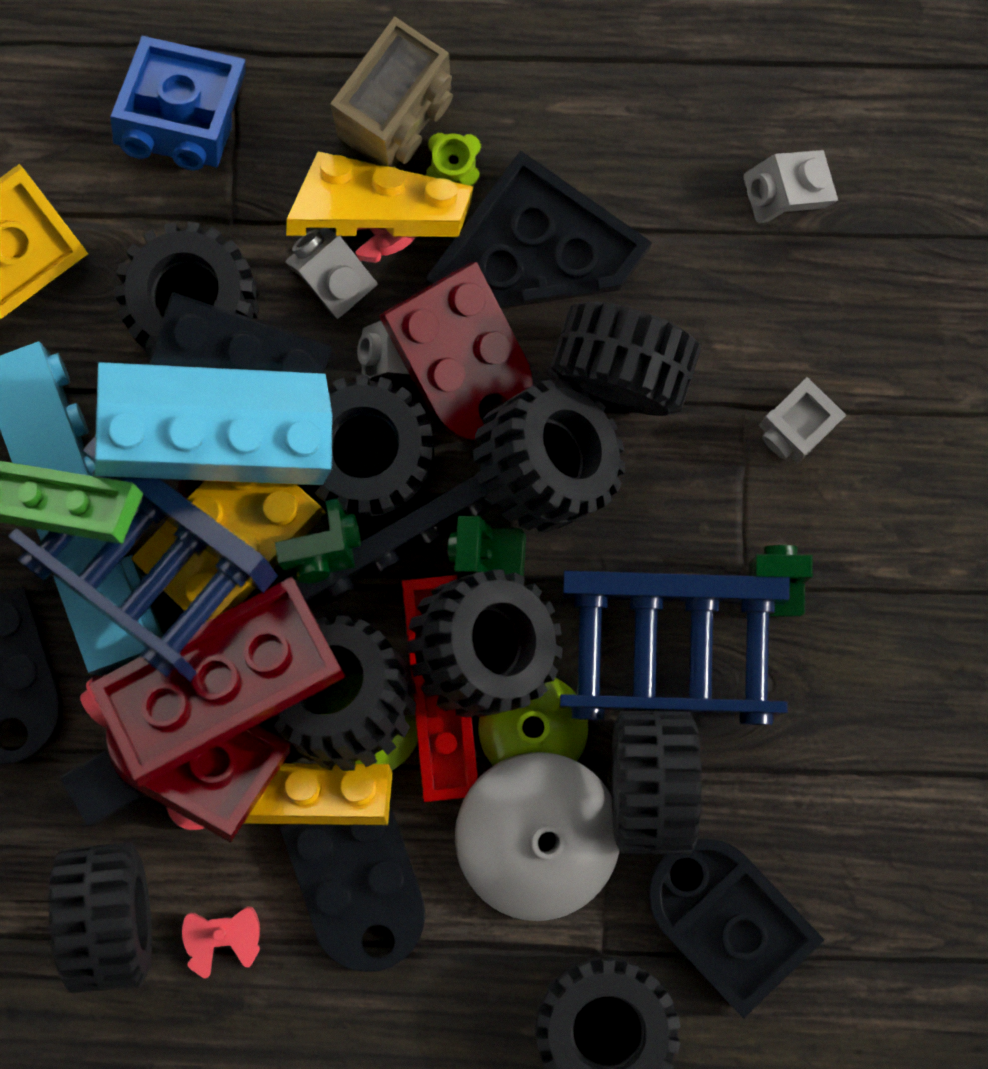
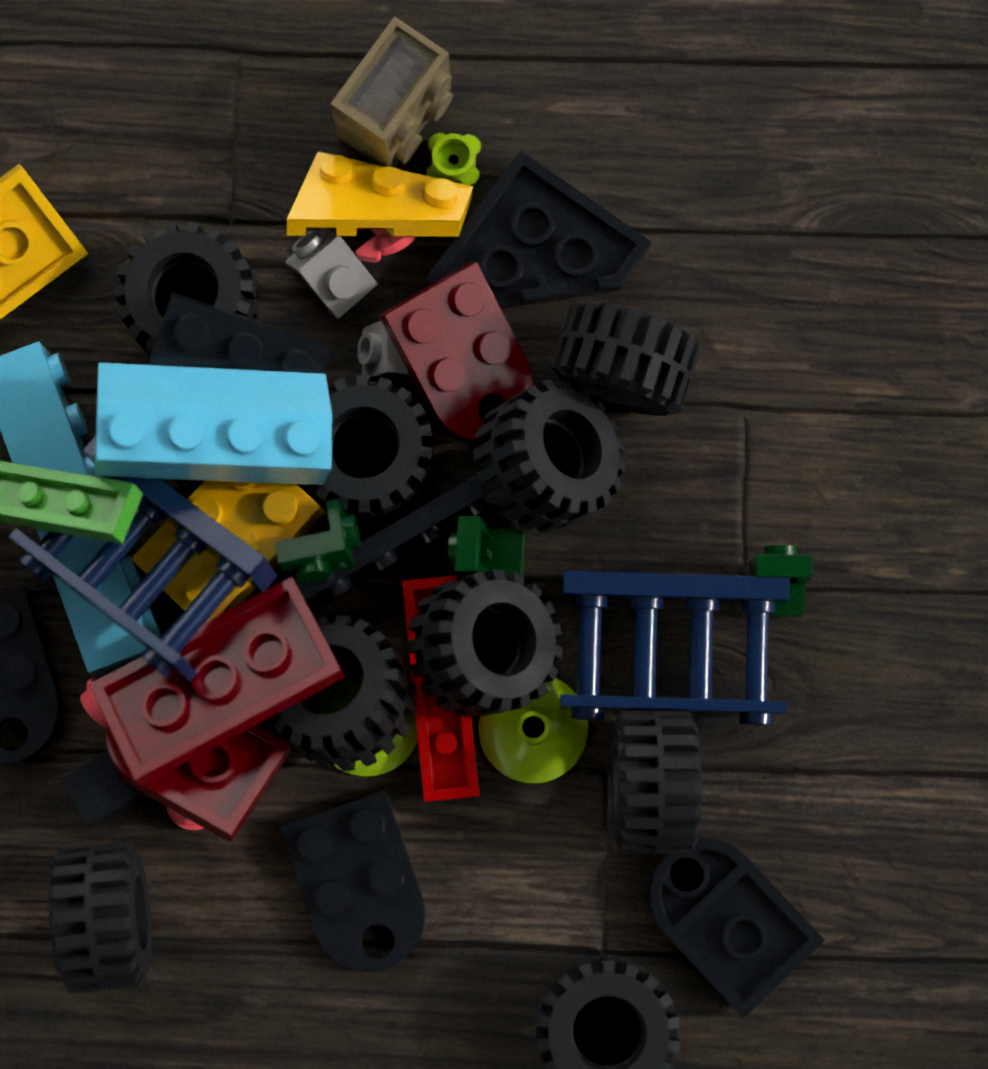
blue plate [110,36,246,171] -> none
coral piece [182,906,260,979] -> none
yellow plate [244,763,393,825] -> none
light grey dish [455,752,620,921] -> none
light grey bracket [744,150,838,223] -> none
light grey bracket [759,377,846,464] -> none

